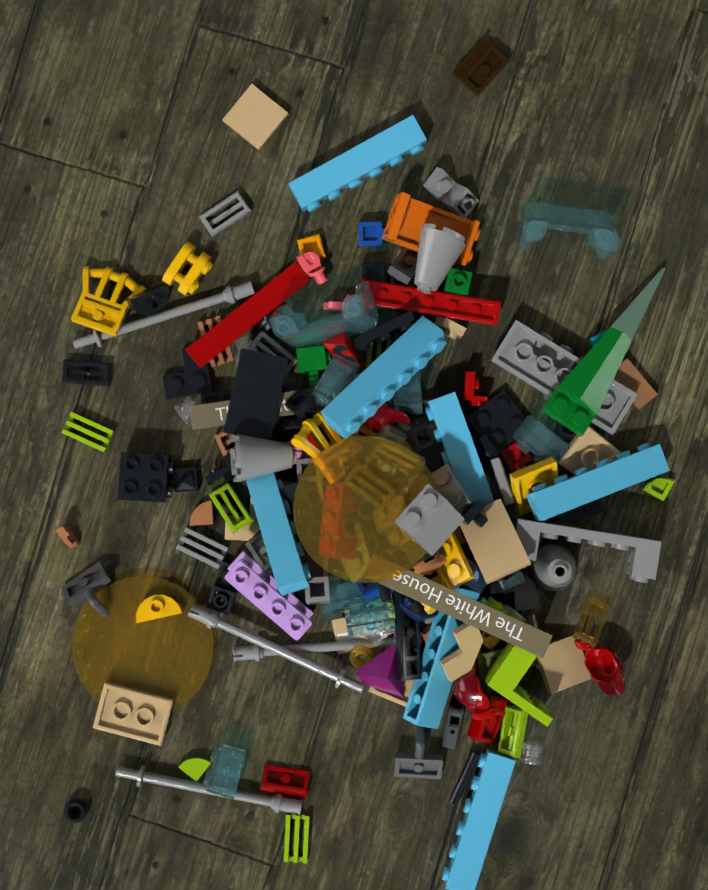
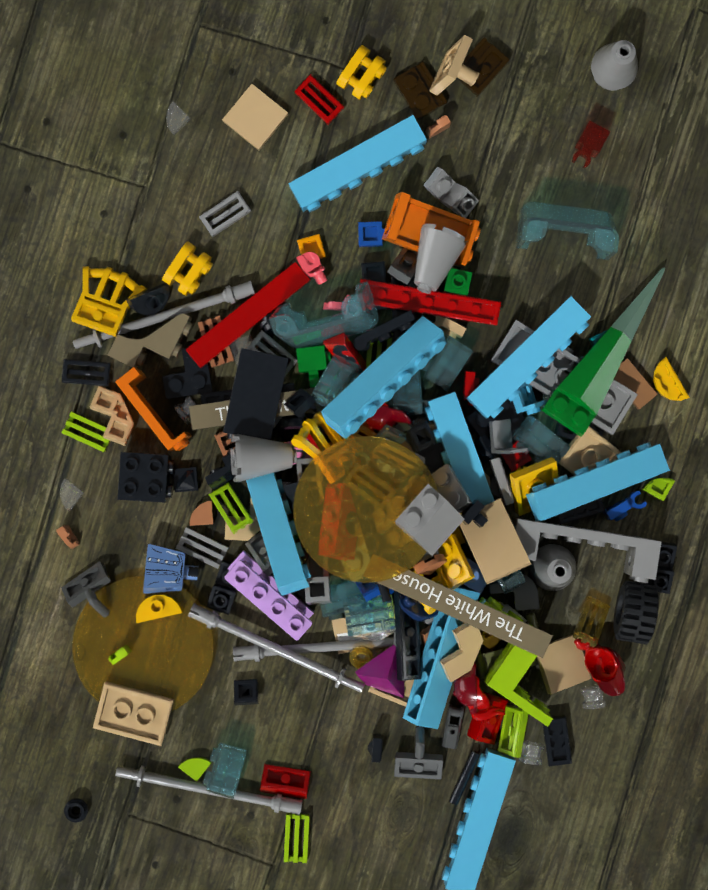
none -> clear tile [60,478,85,511]
none -> tan tile [90,386,134,446]
none -> dark tan arch [108,314,193,368]
none -> lime tile [108,645,132,665]
none -> orange panel [115,367,192,451]
none -> medium blue torso [143,544,199,594]
none -> clear tile [166,102,191,135]
none -> black tile [234,679,259,706]
none -> red tile [294,74,344,125]
none -> yellow brick [336,45,387,100]
none -> black tile [368,734,383,763]
none -> dark brown plate [394,62,447,121]
none -> clear light blue brick [422,336,473,392]
none -> nougat tile [425,115,451,139]
none -> tan tile [430,35,479,96]
none -> medium azure brick [466,296,591,419]
none -> dark grey bracket [489,419,528,454]
none -> medium azure bracket [512,382,547,415]
none -> black plate [542,715,572,767]
none -> clear red brick [572,120,611,169]
none -> clear wheel [581,686,606,709]
none -> light grey cone [591,40,638,91]
none -> blue plate [603,491,647,521]
none -> black tyre [614,581,659,644]
none -> black slope [646,542,677,594]
none -> yellow plate [653,357,690,401]

